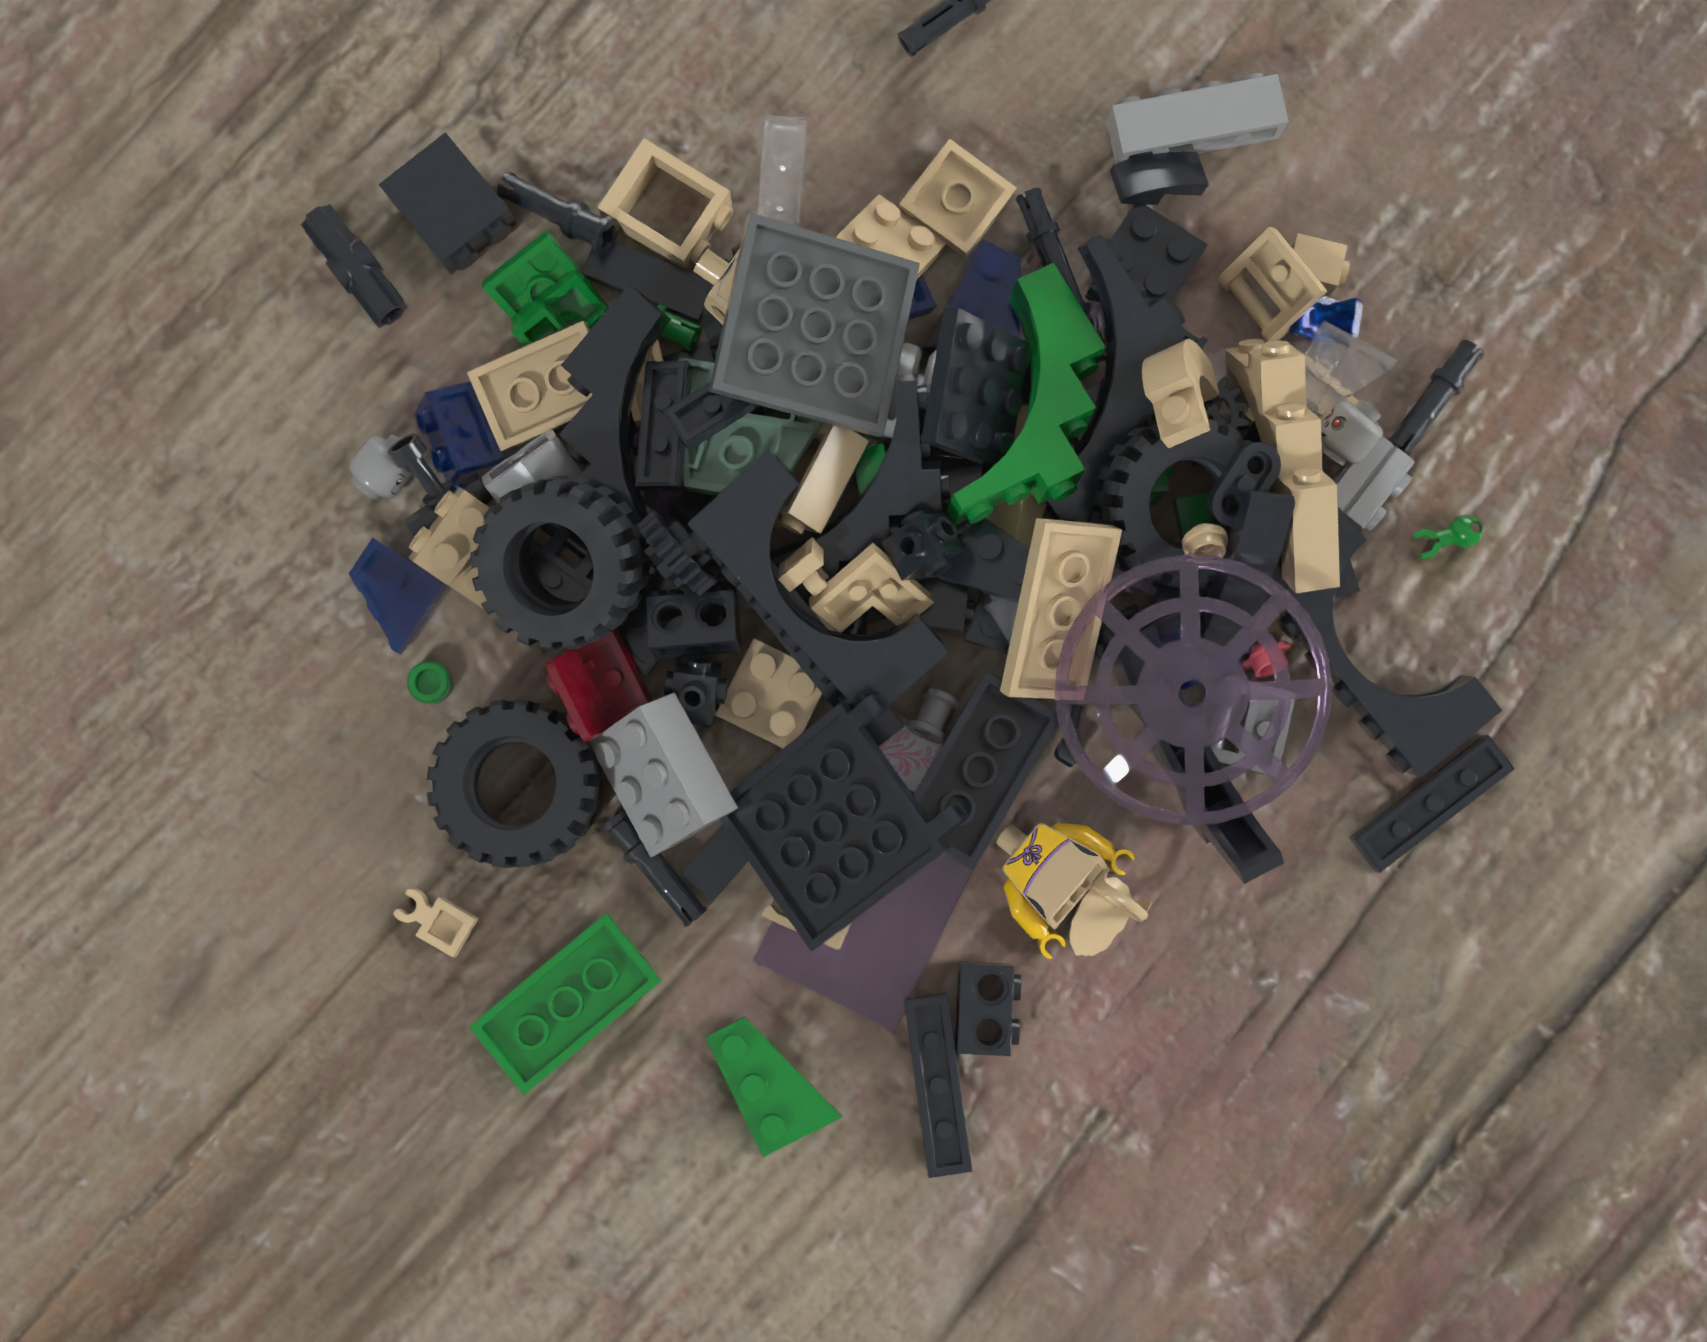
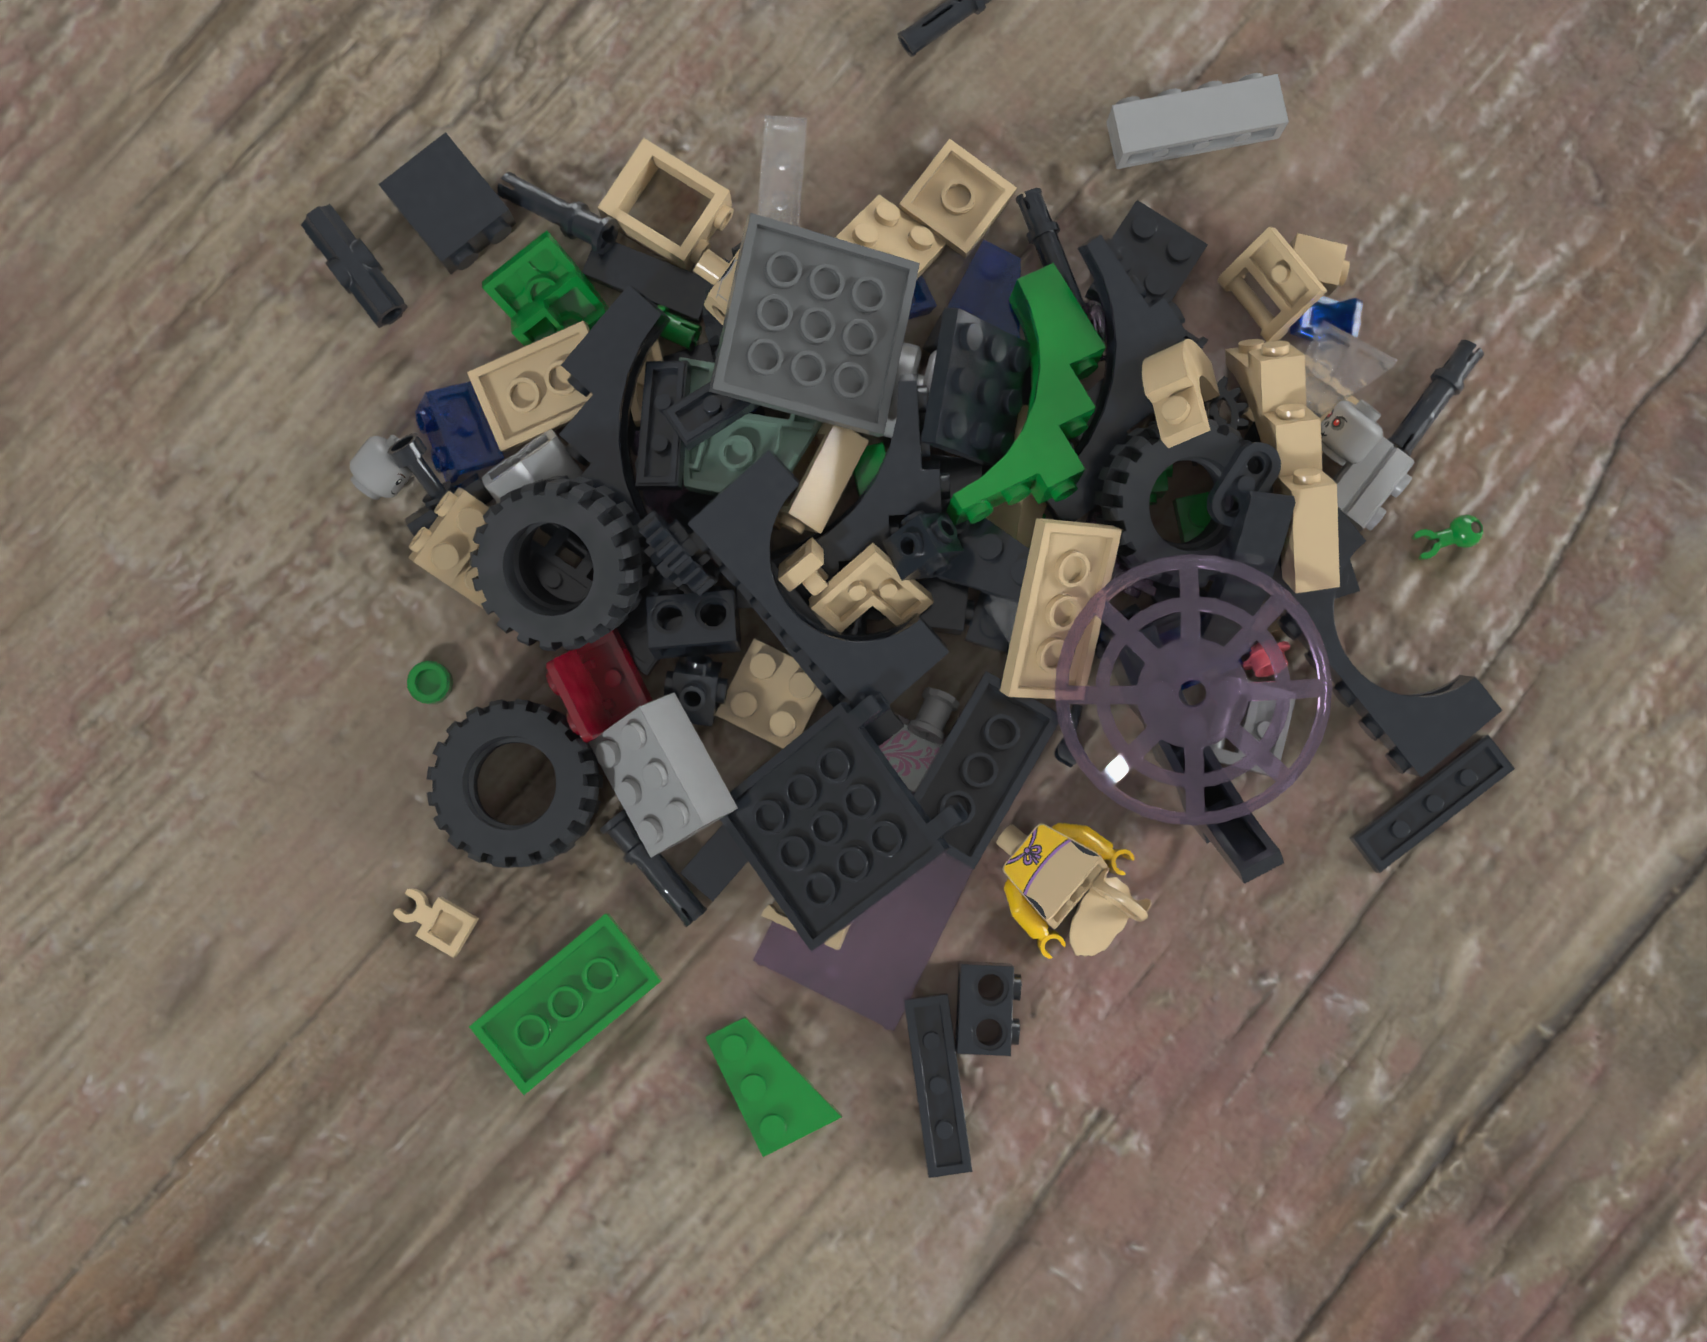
clear blue wing [348,538,447,655] -> none
black slope [1110,151,1209,205] -> none
tan plate [1182,523,1228,565] -> none

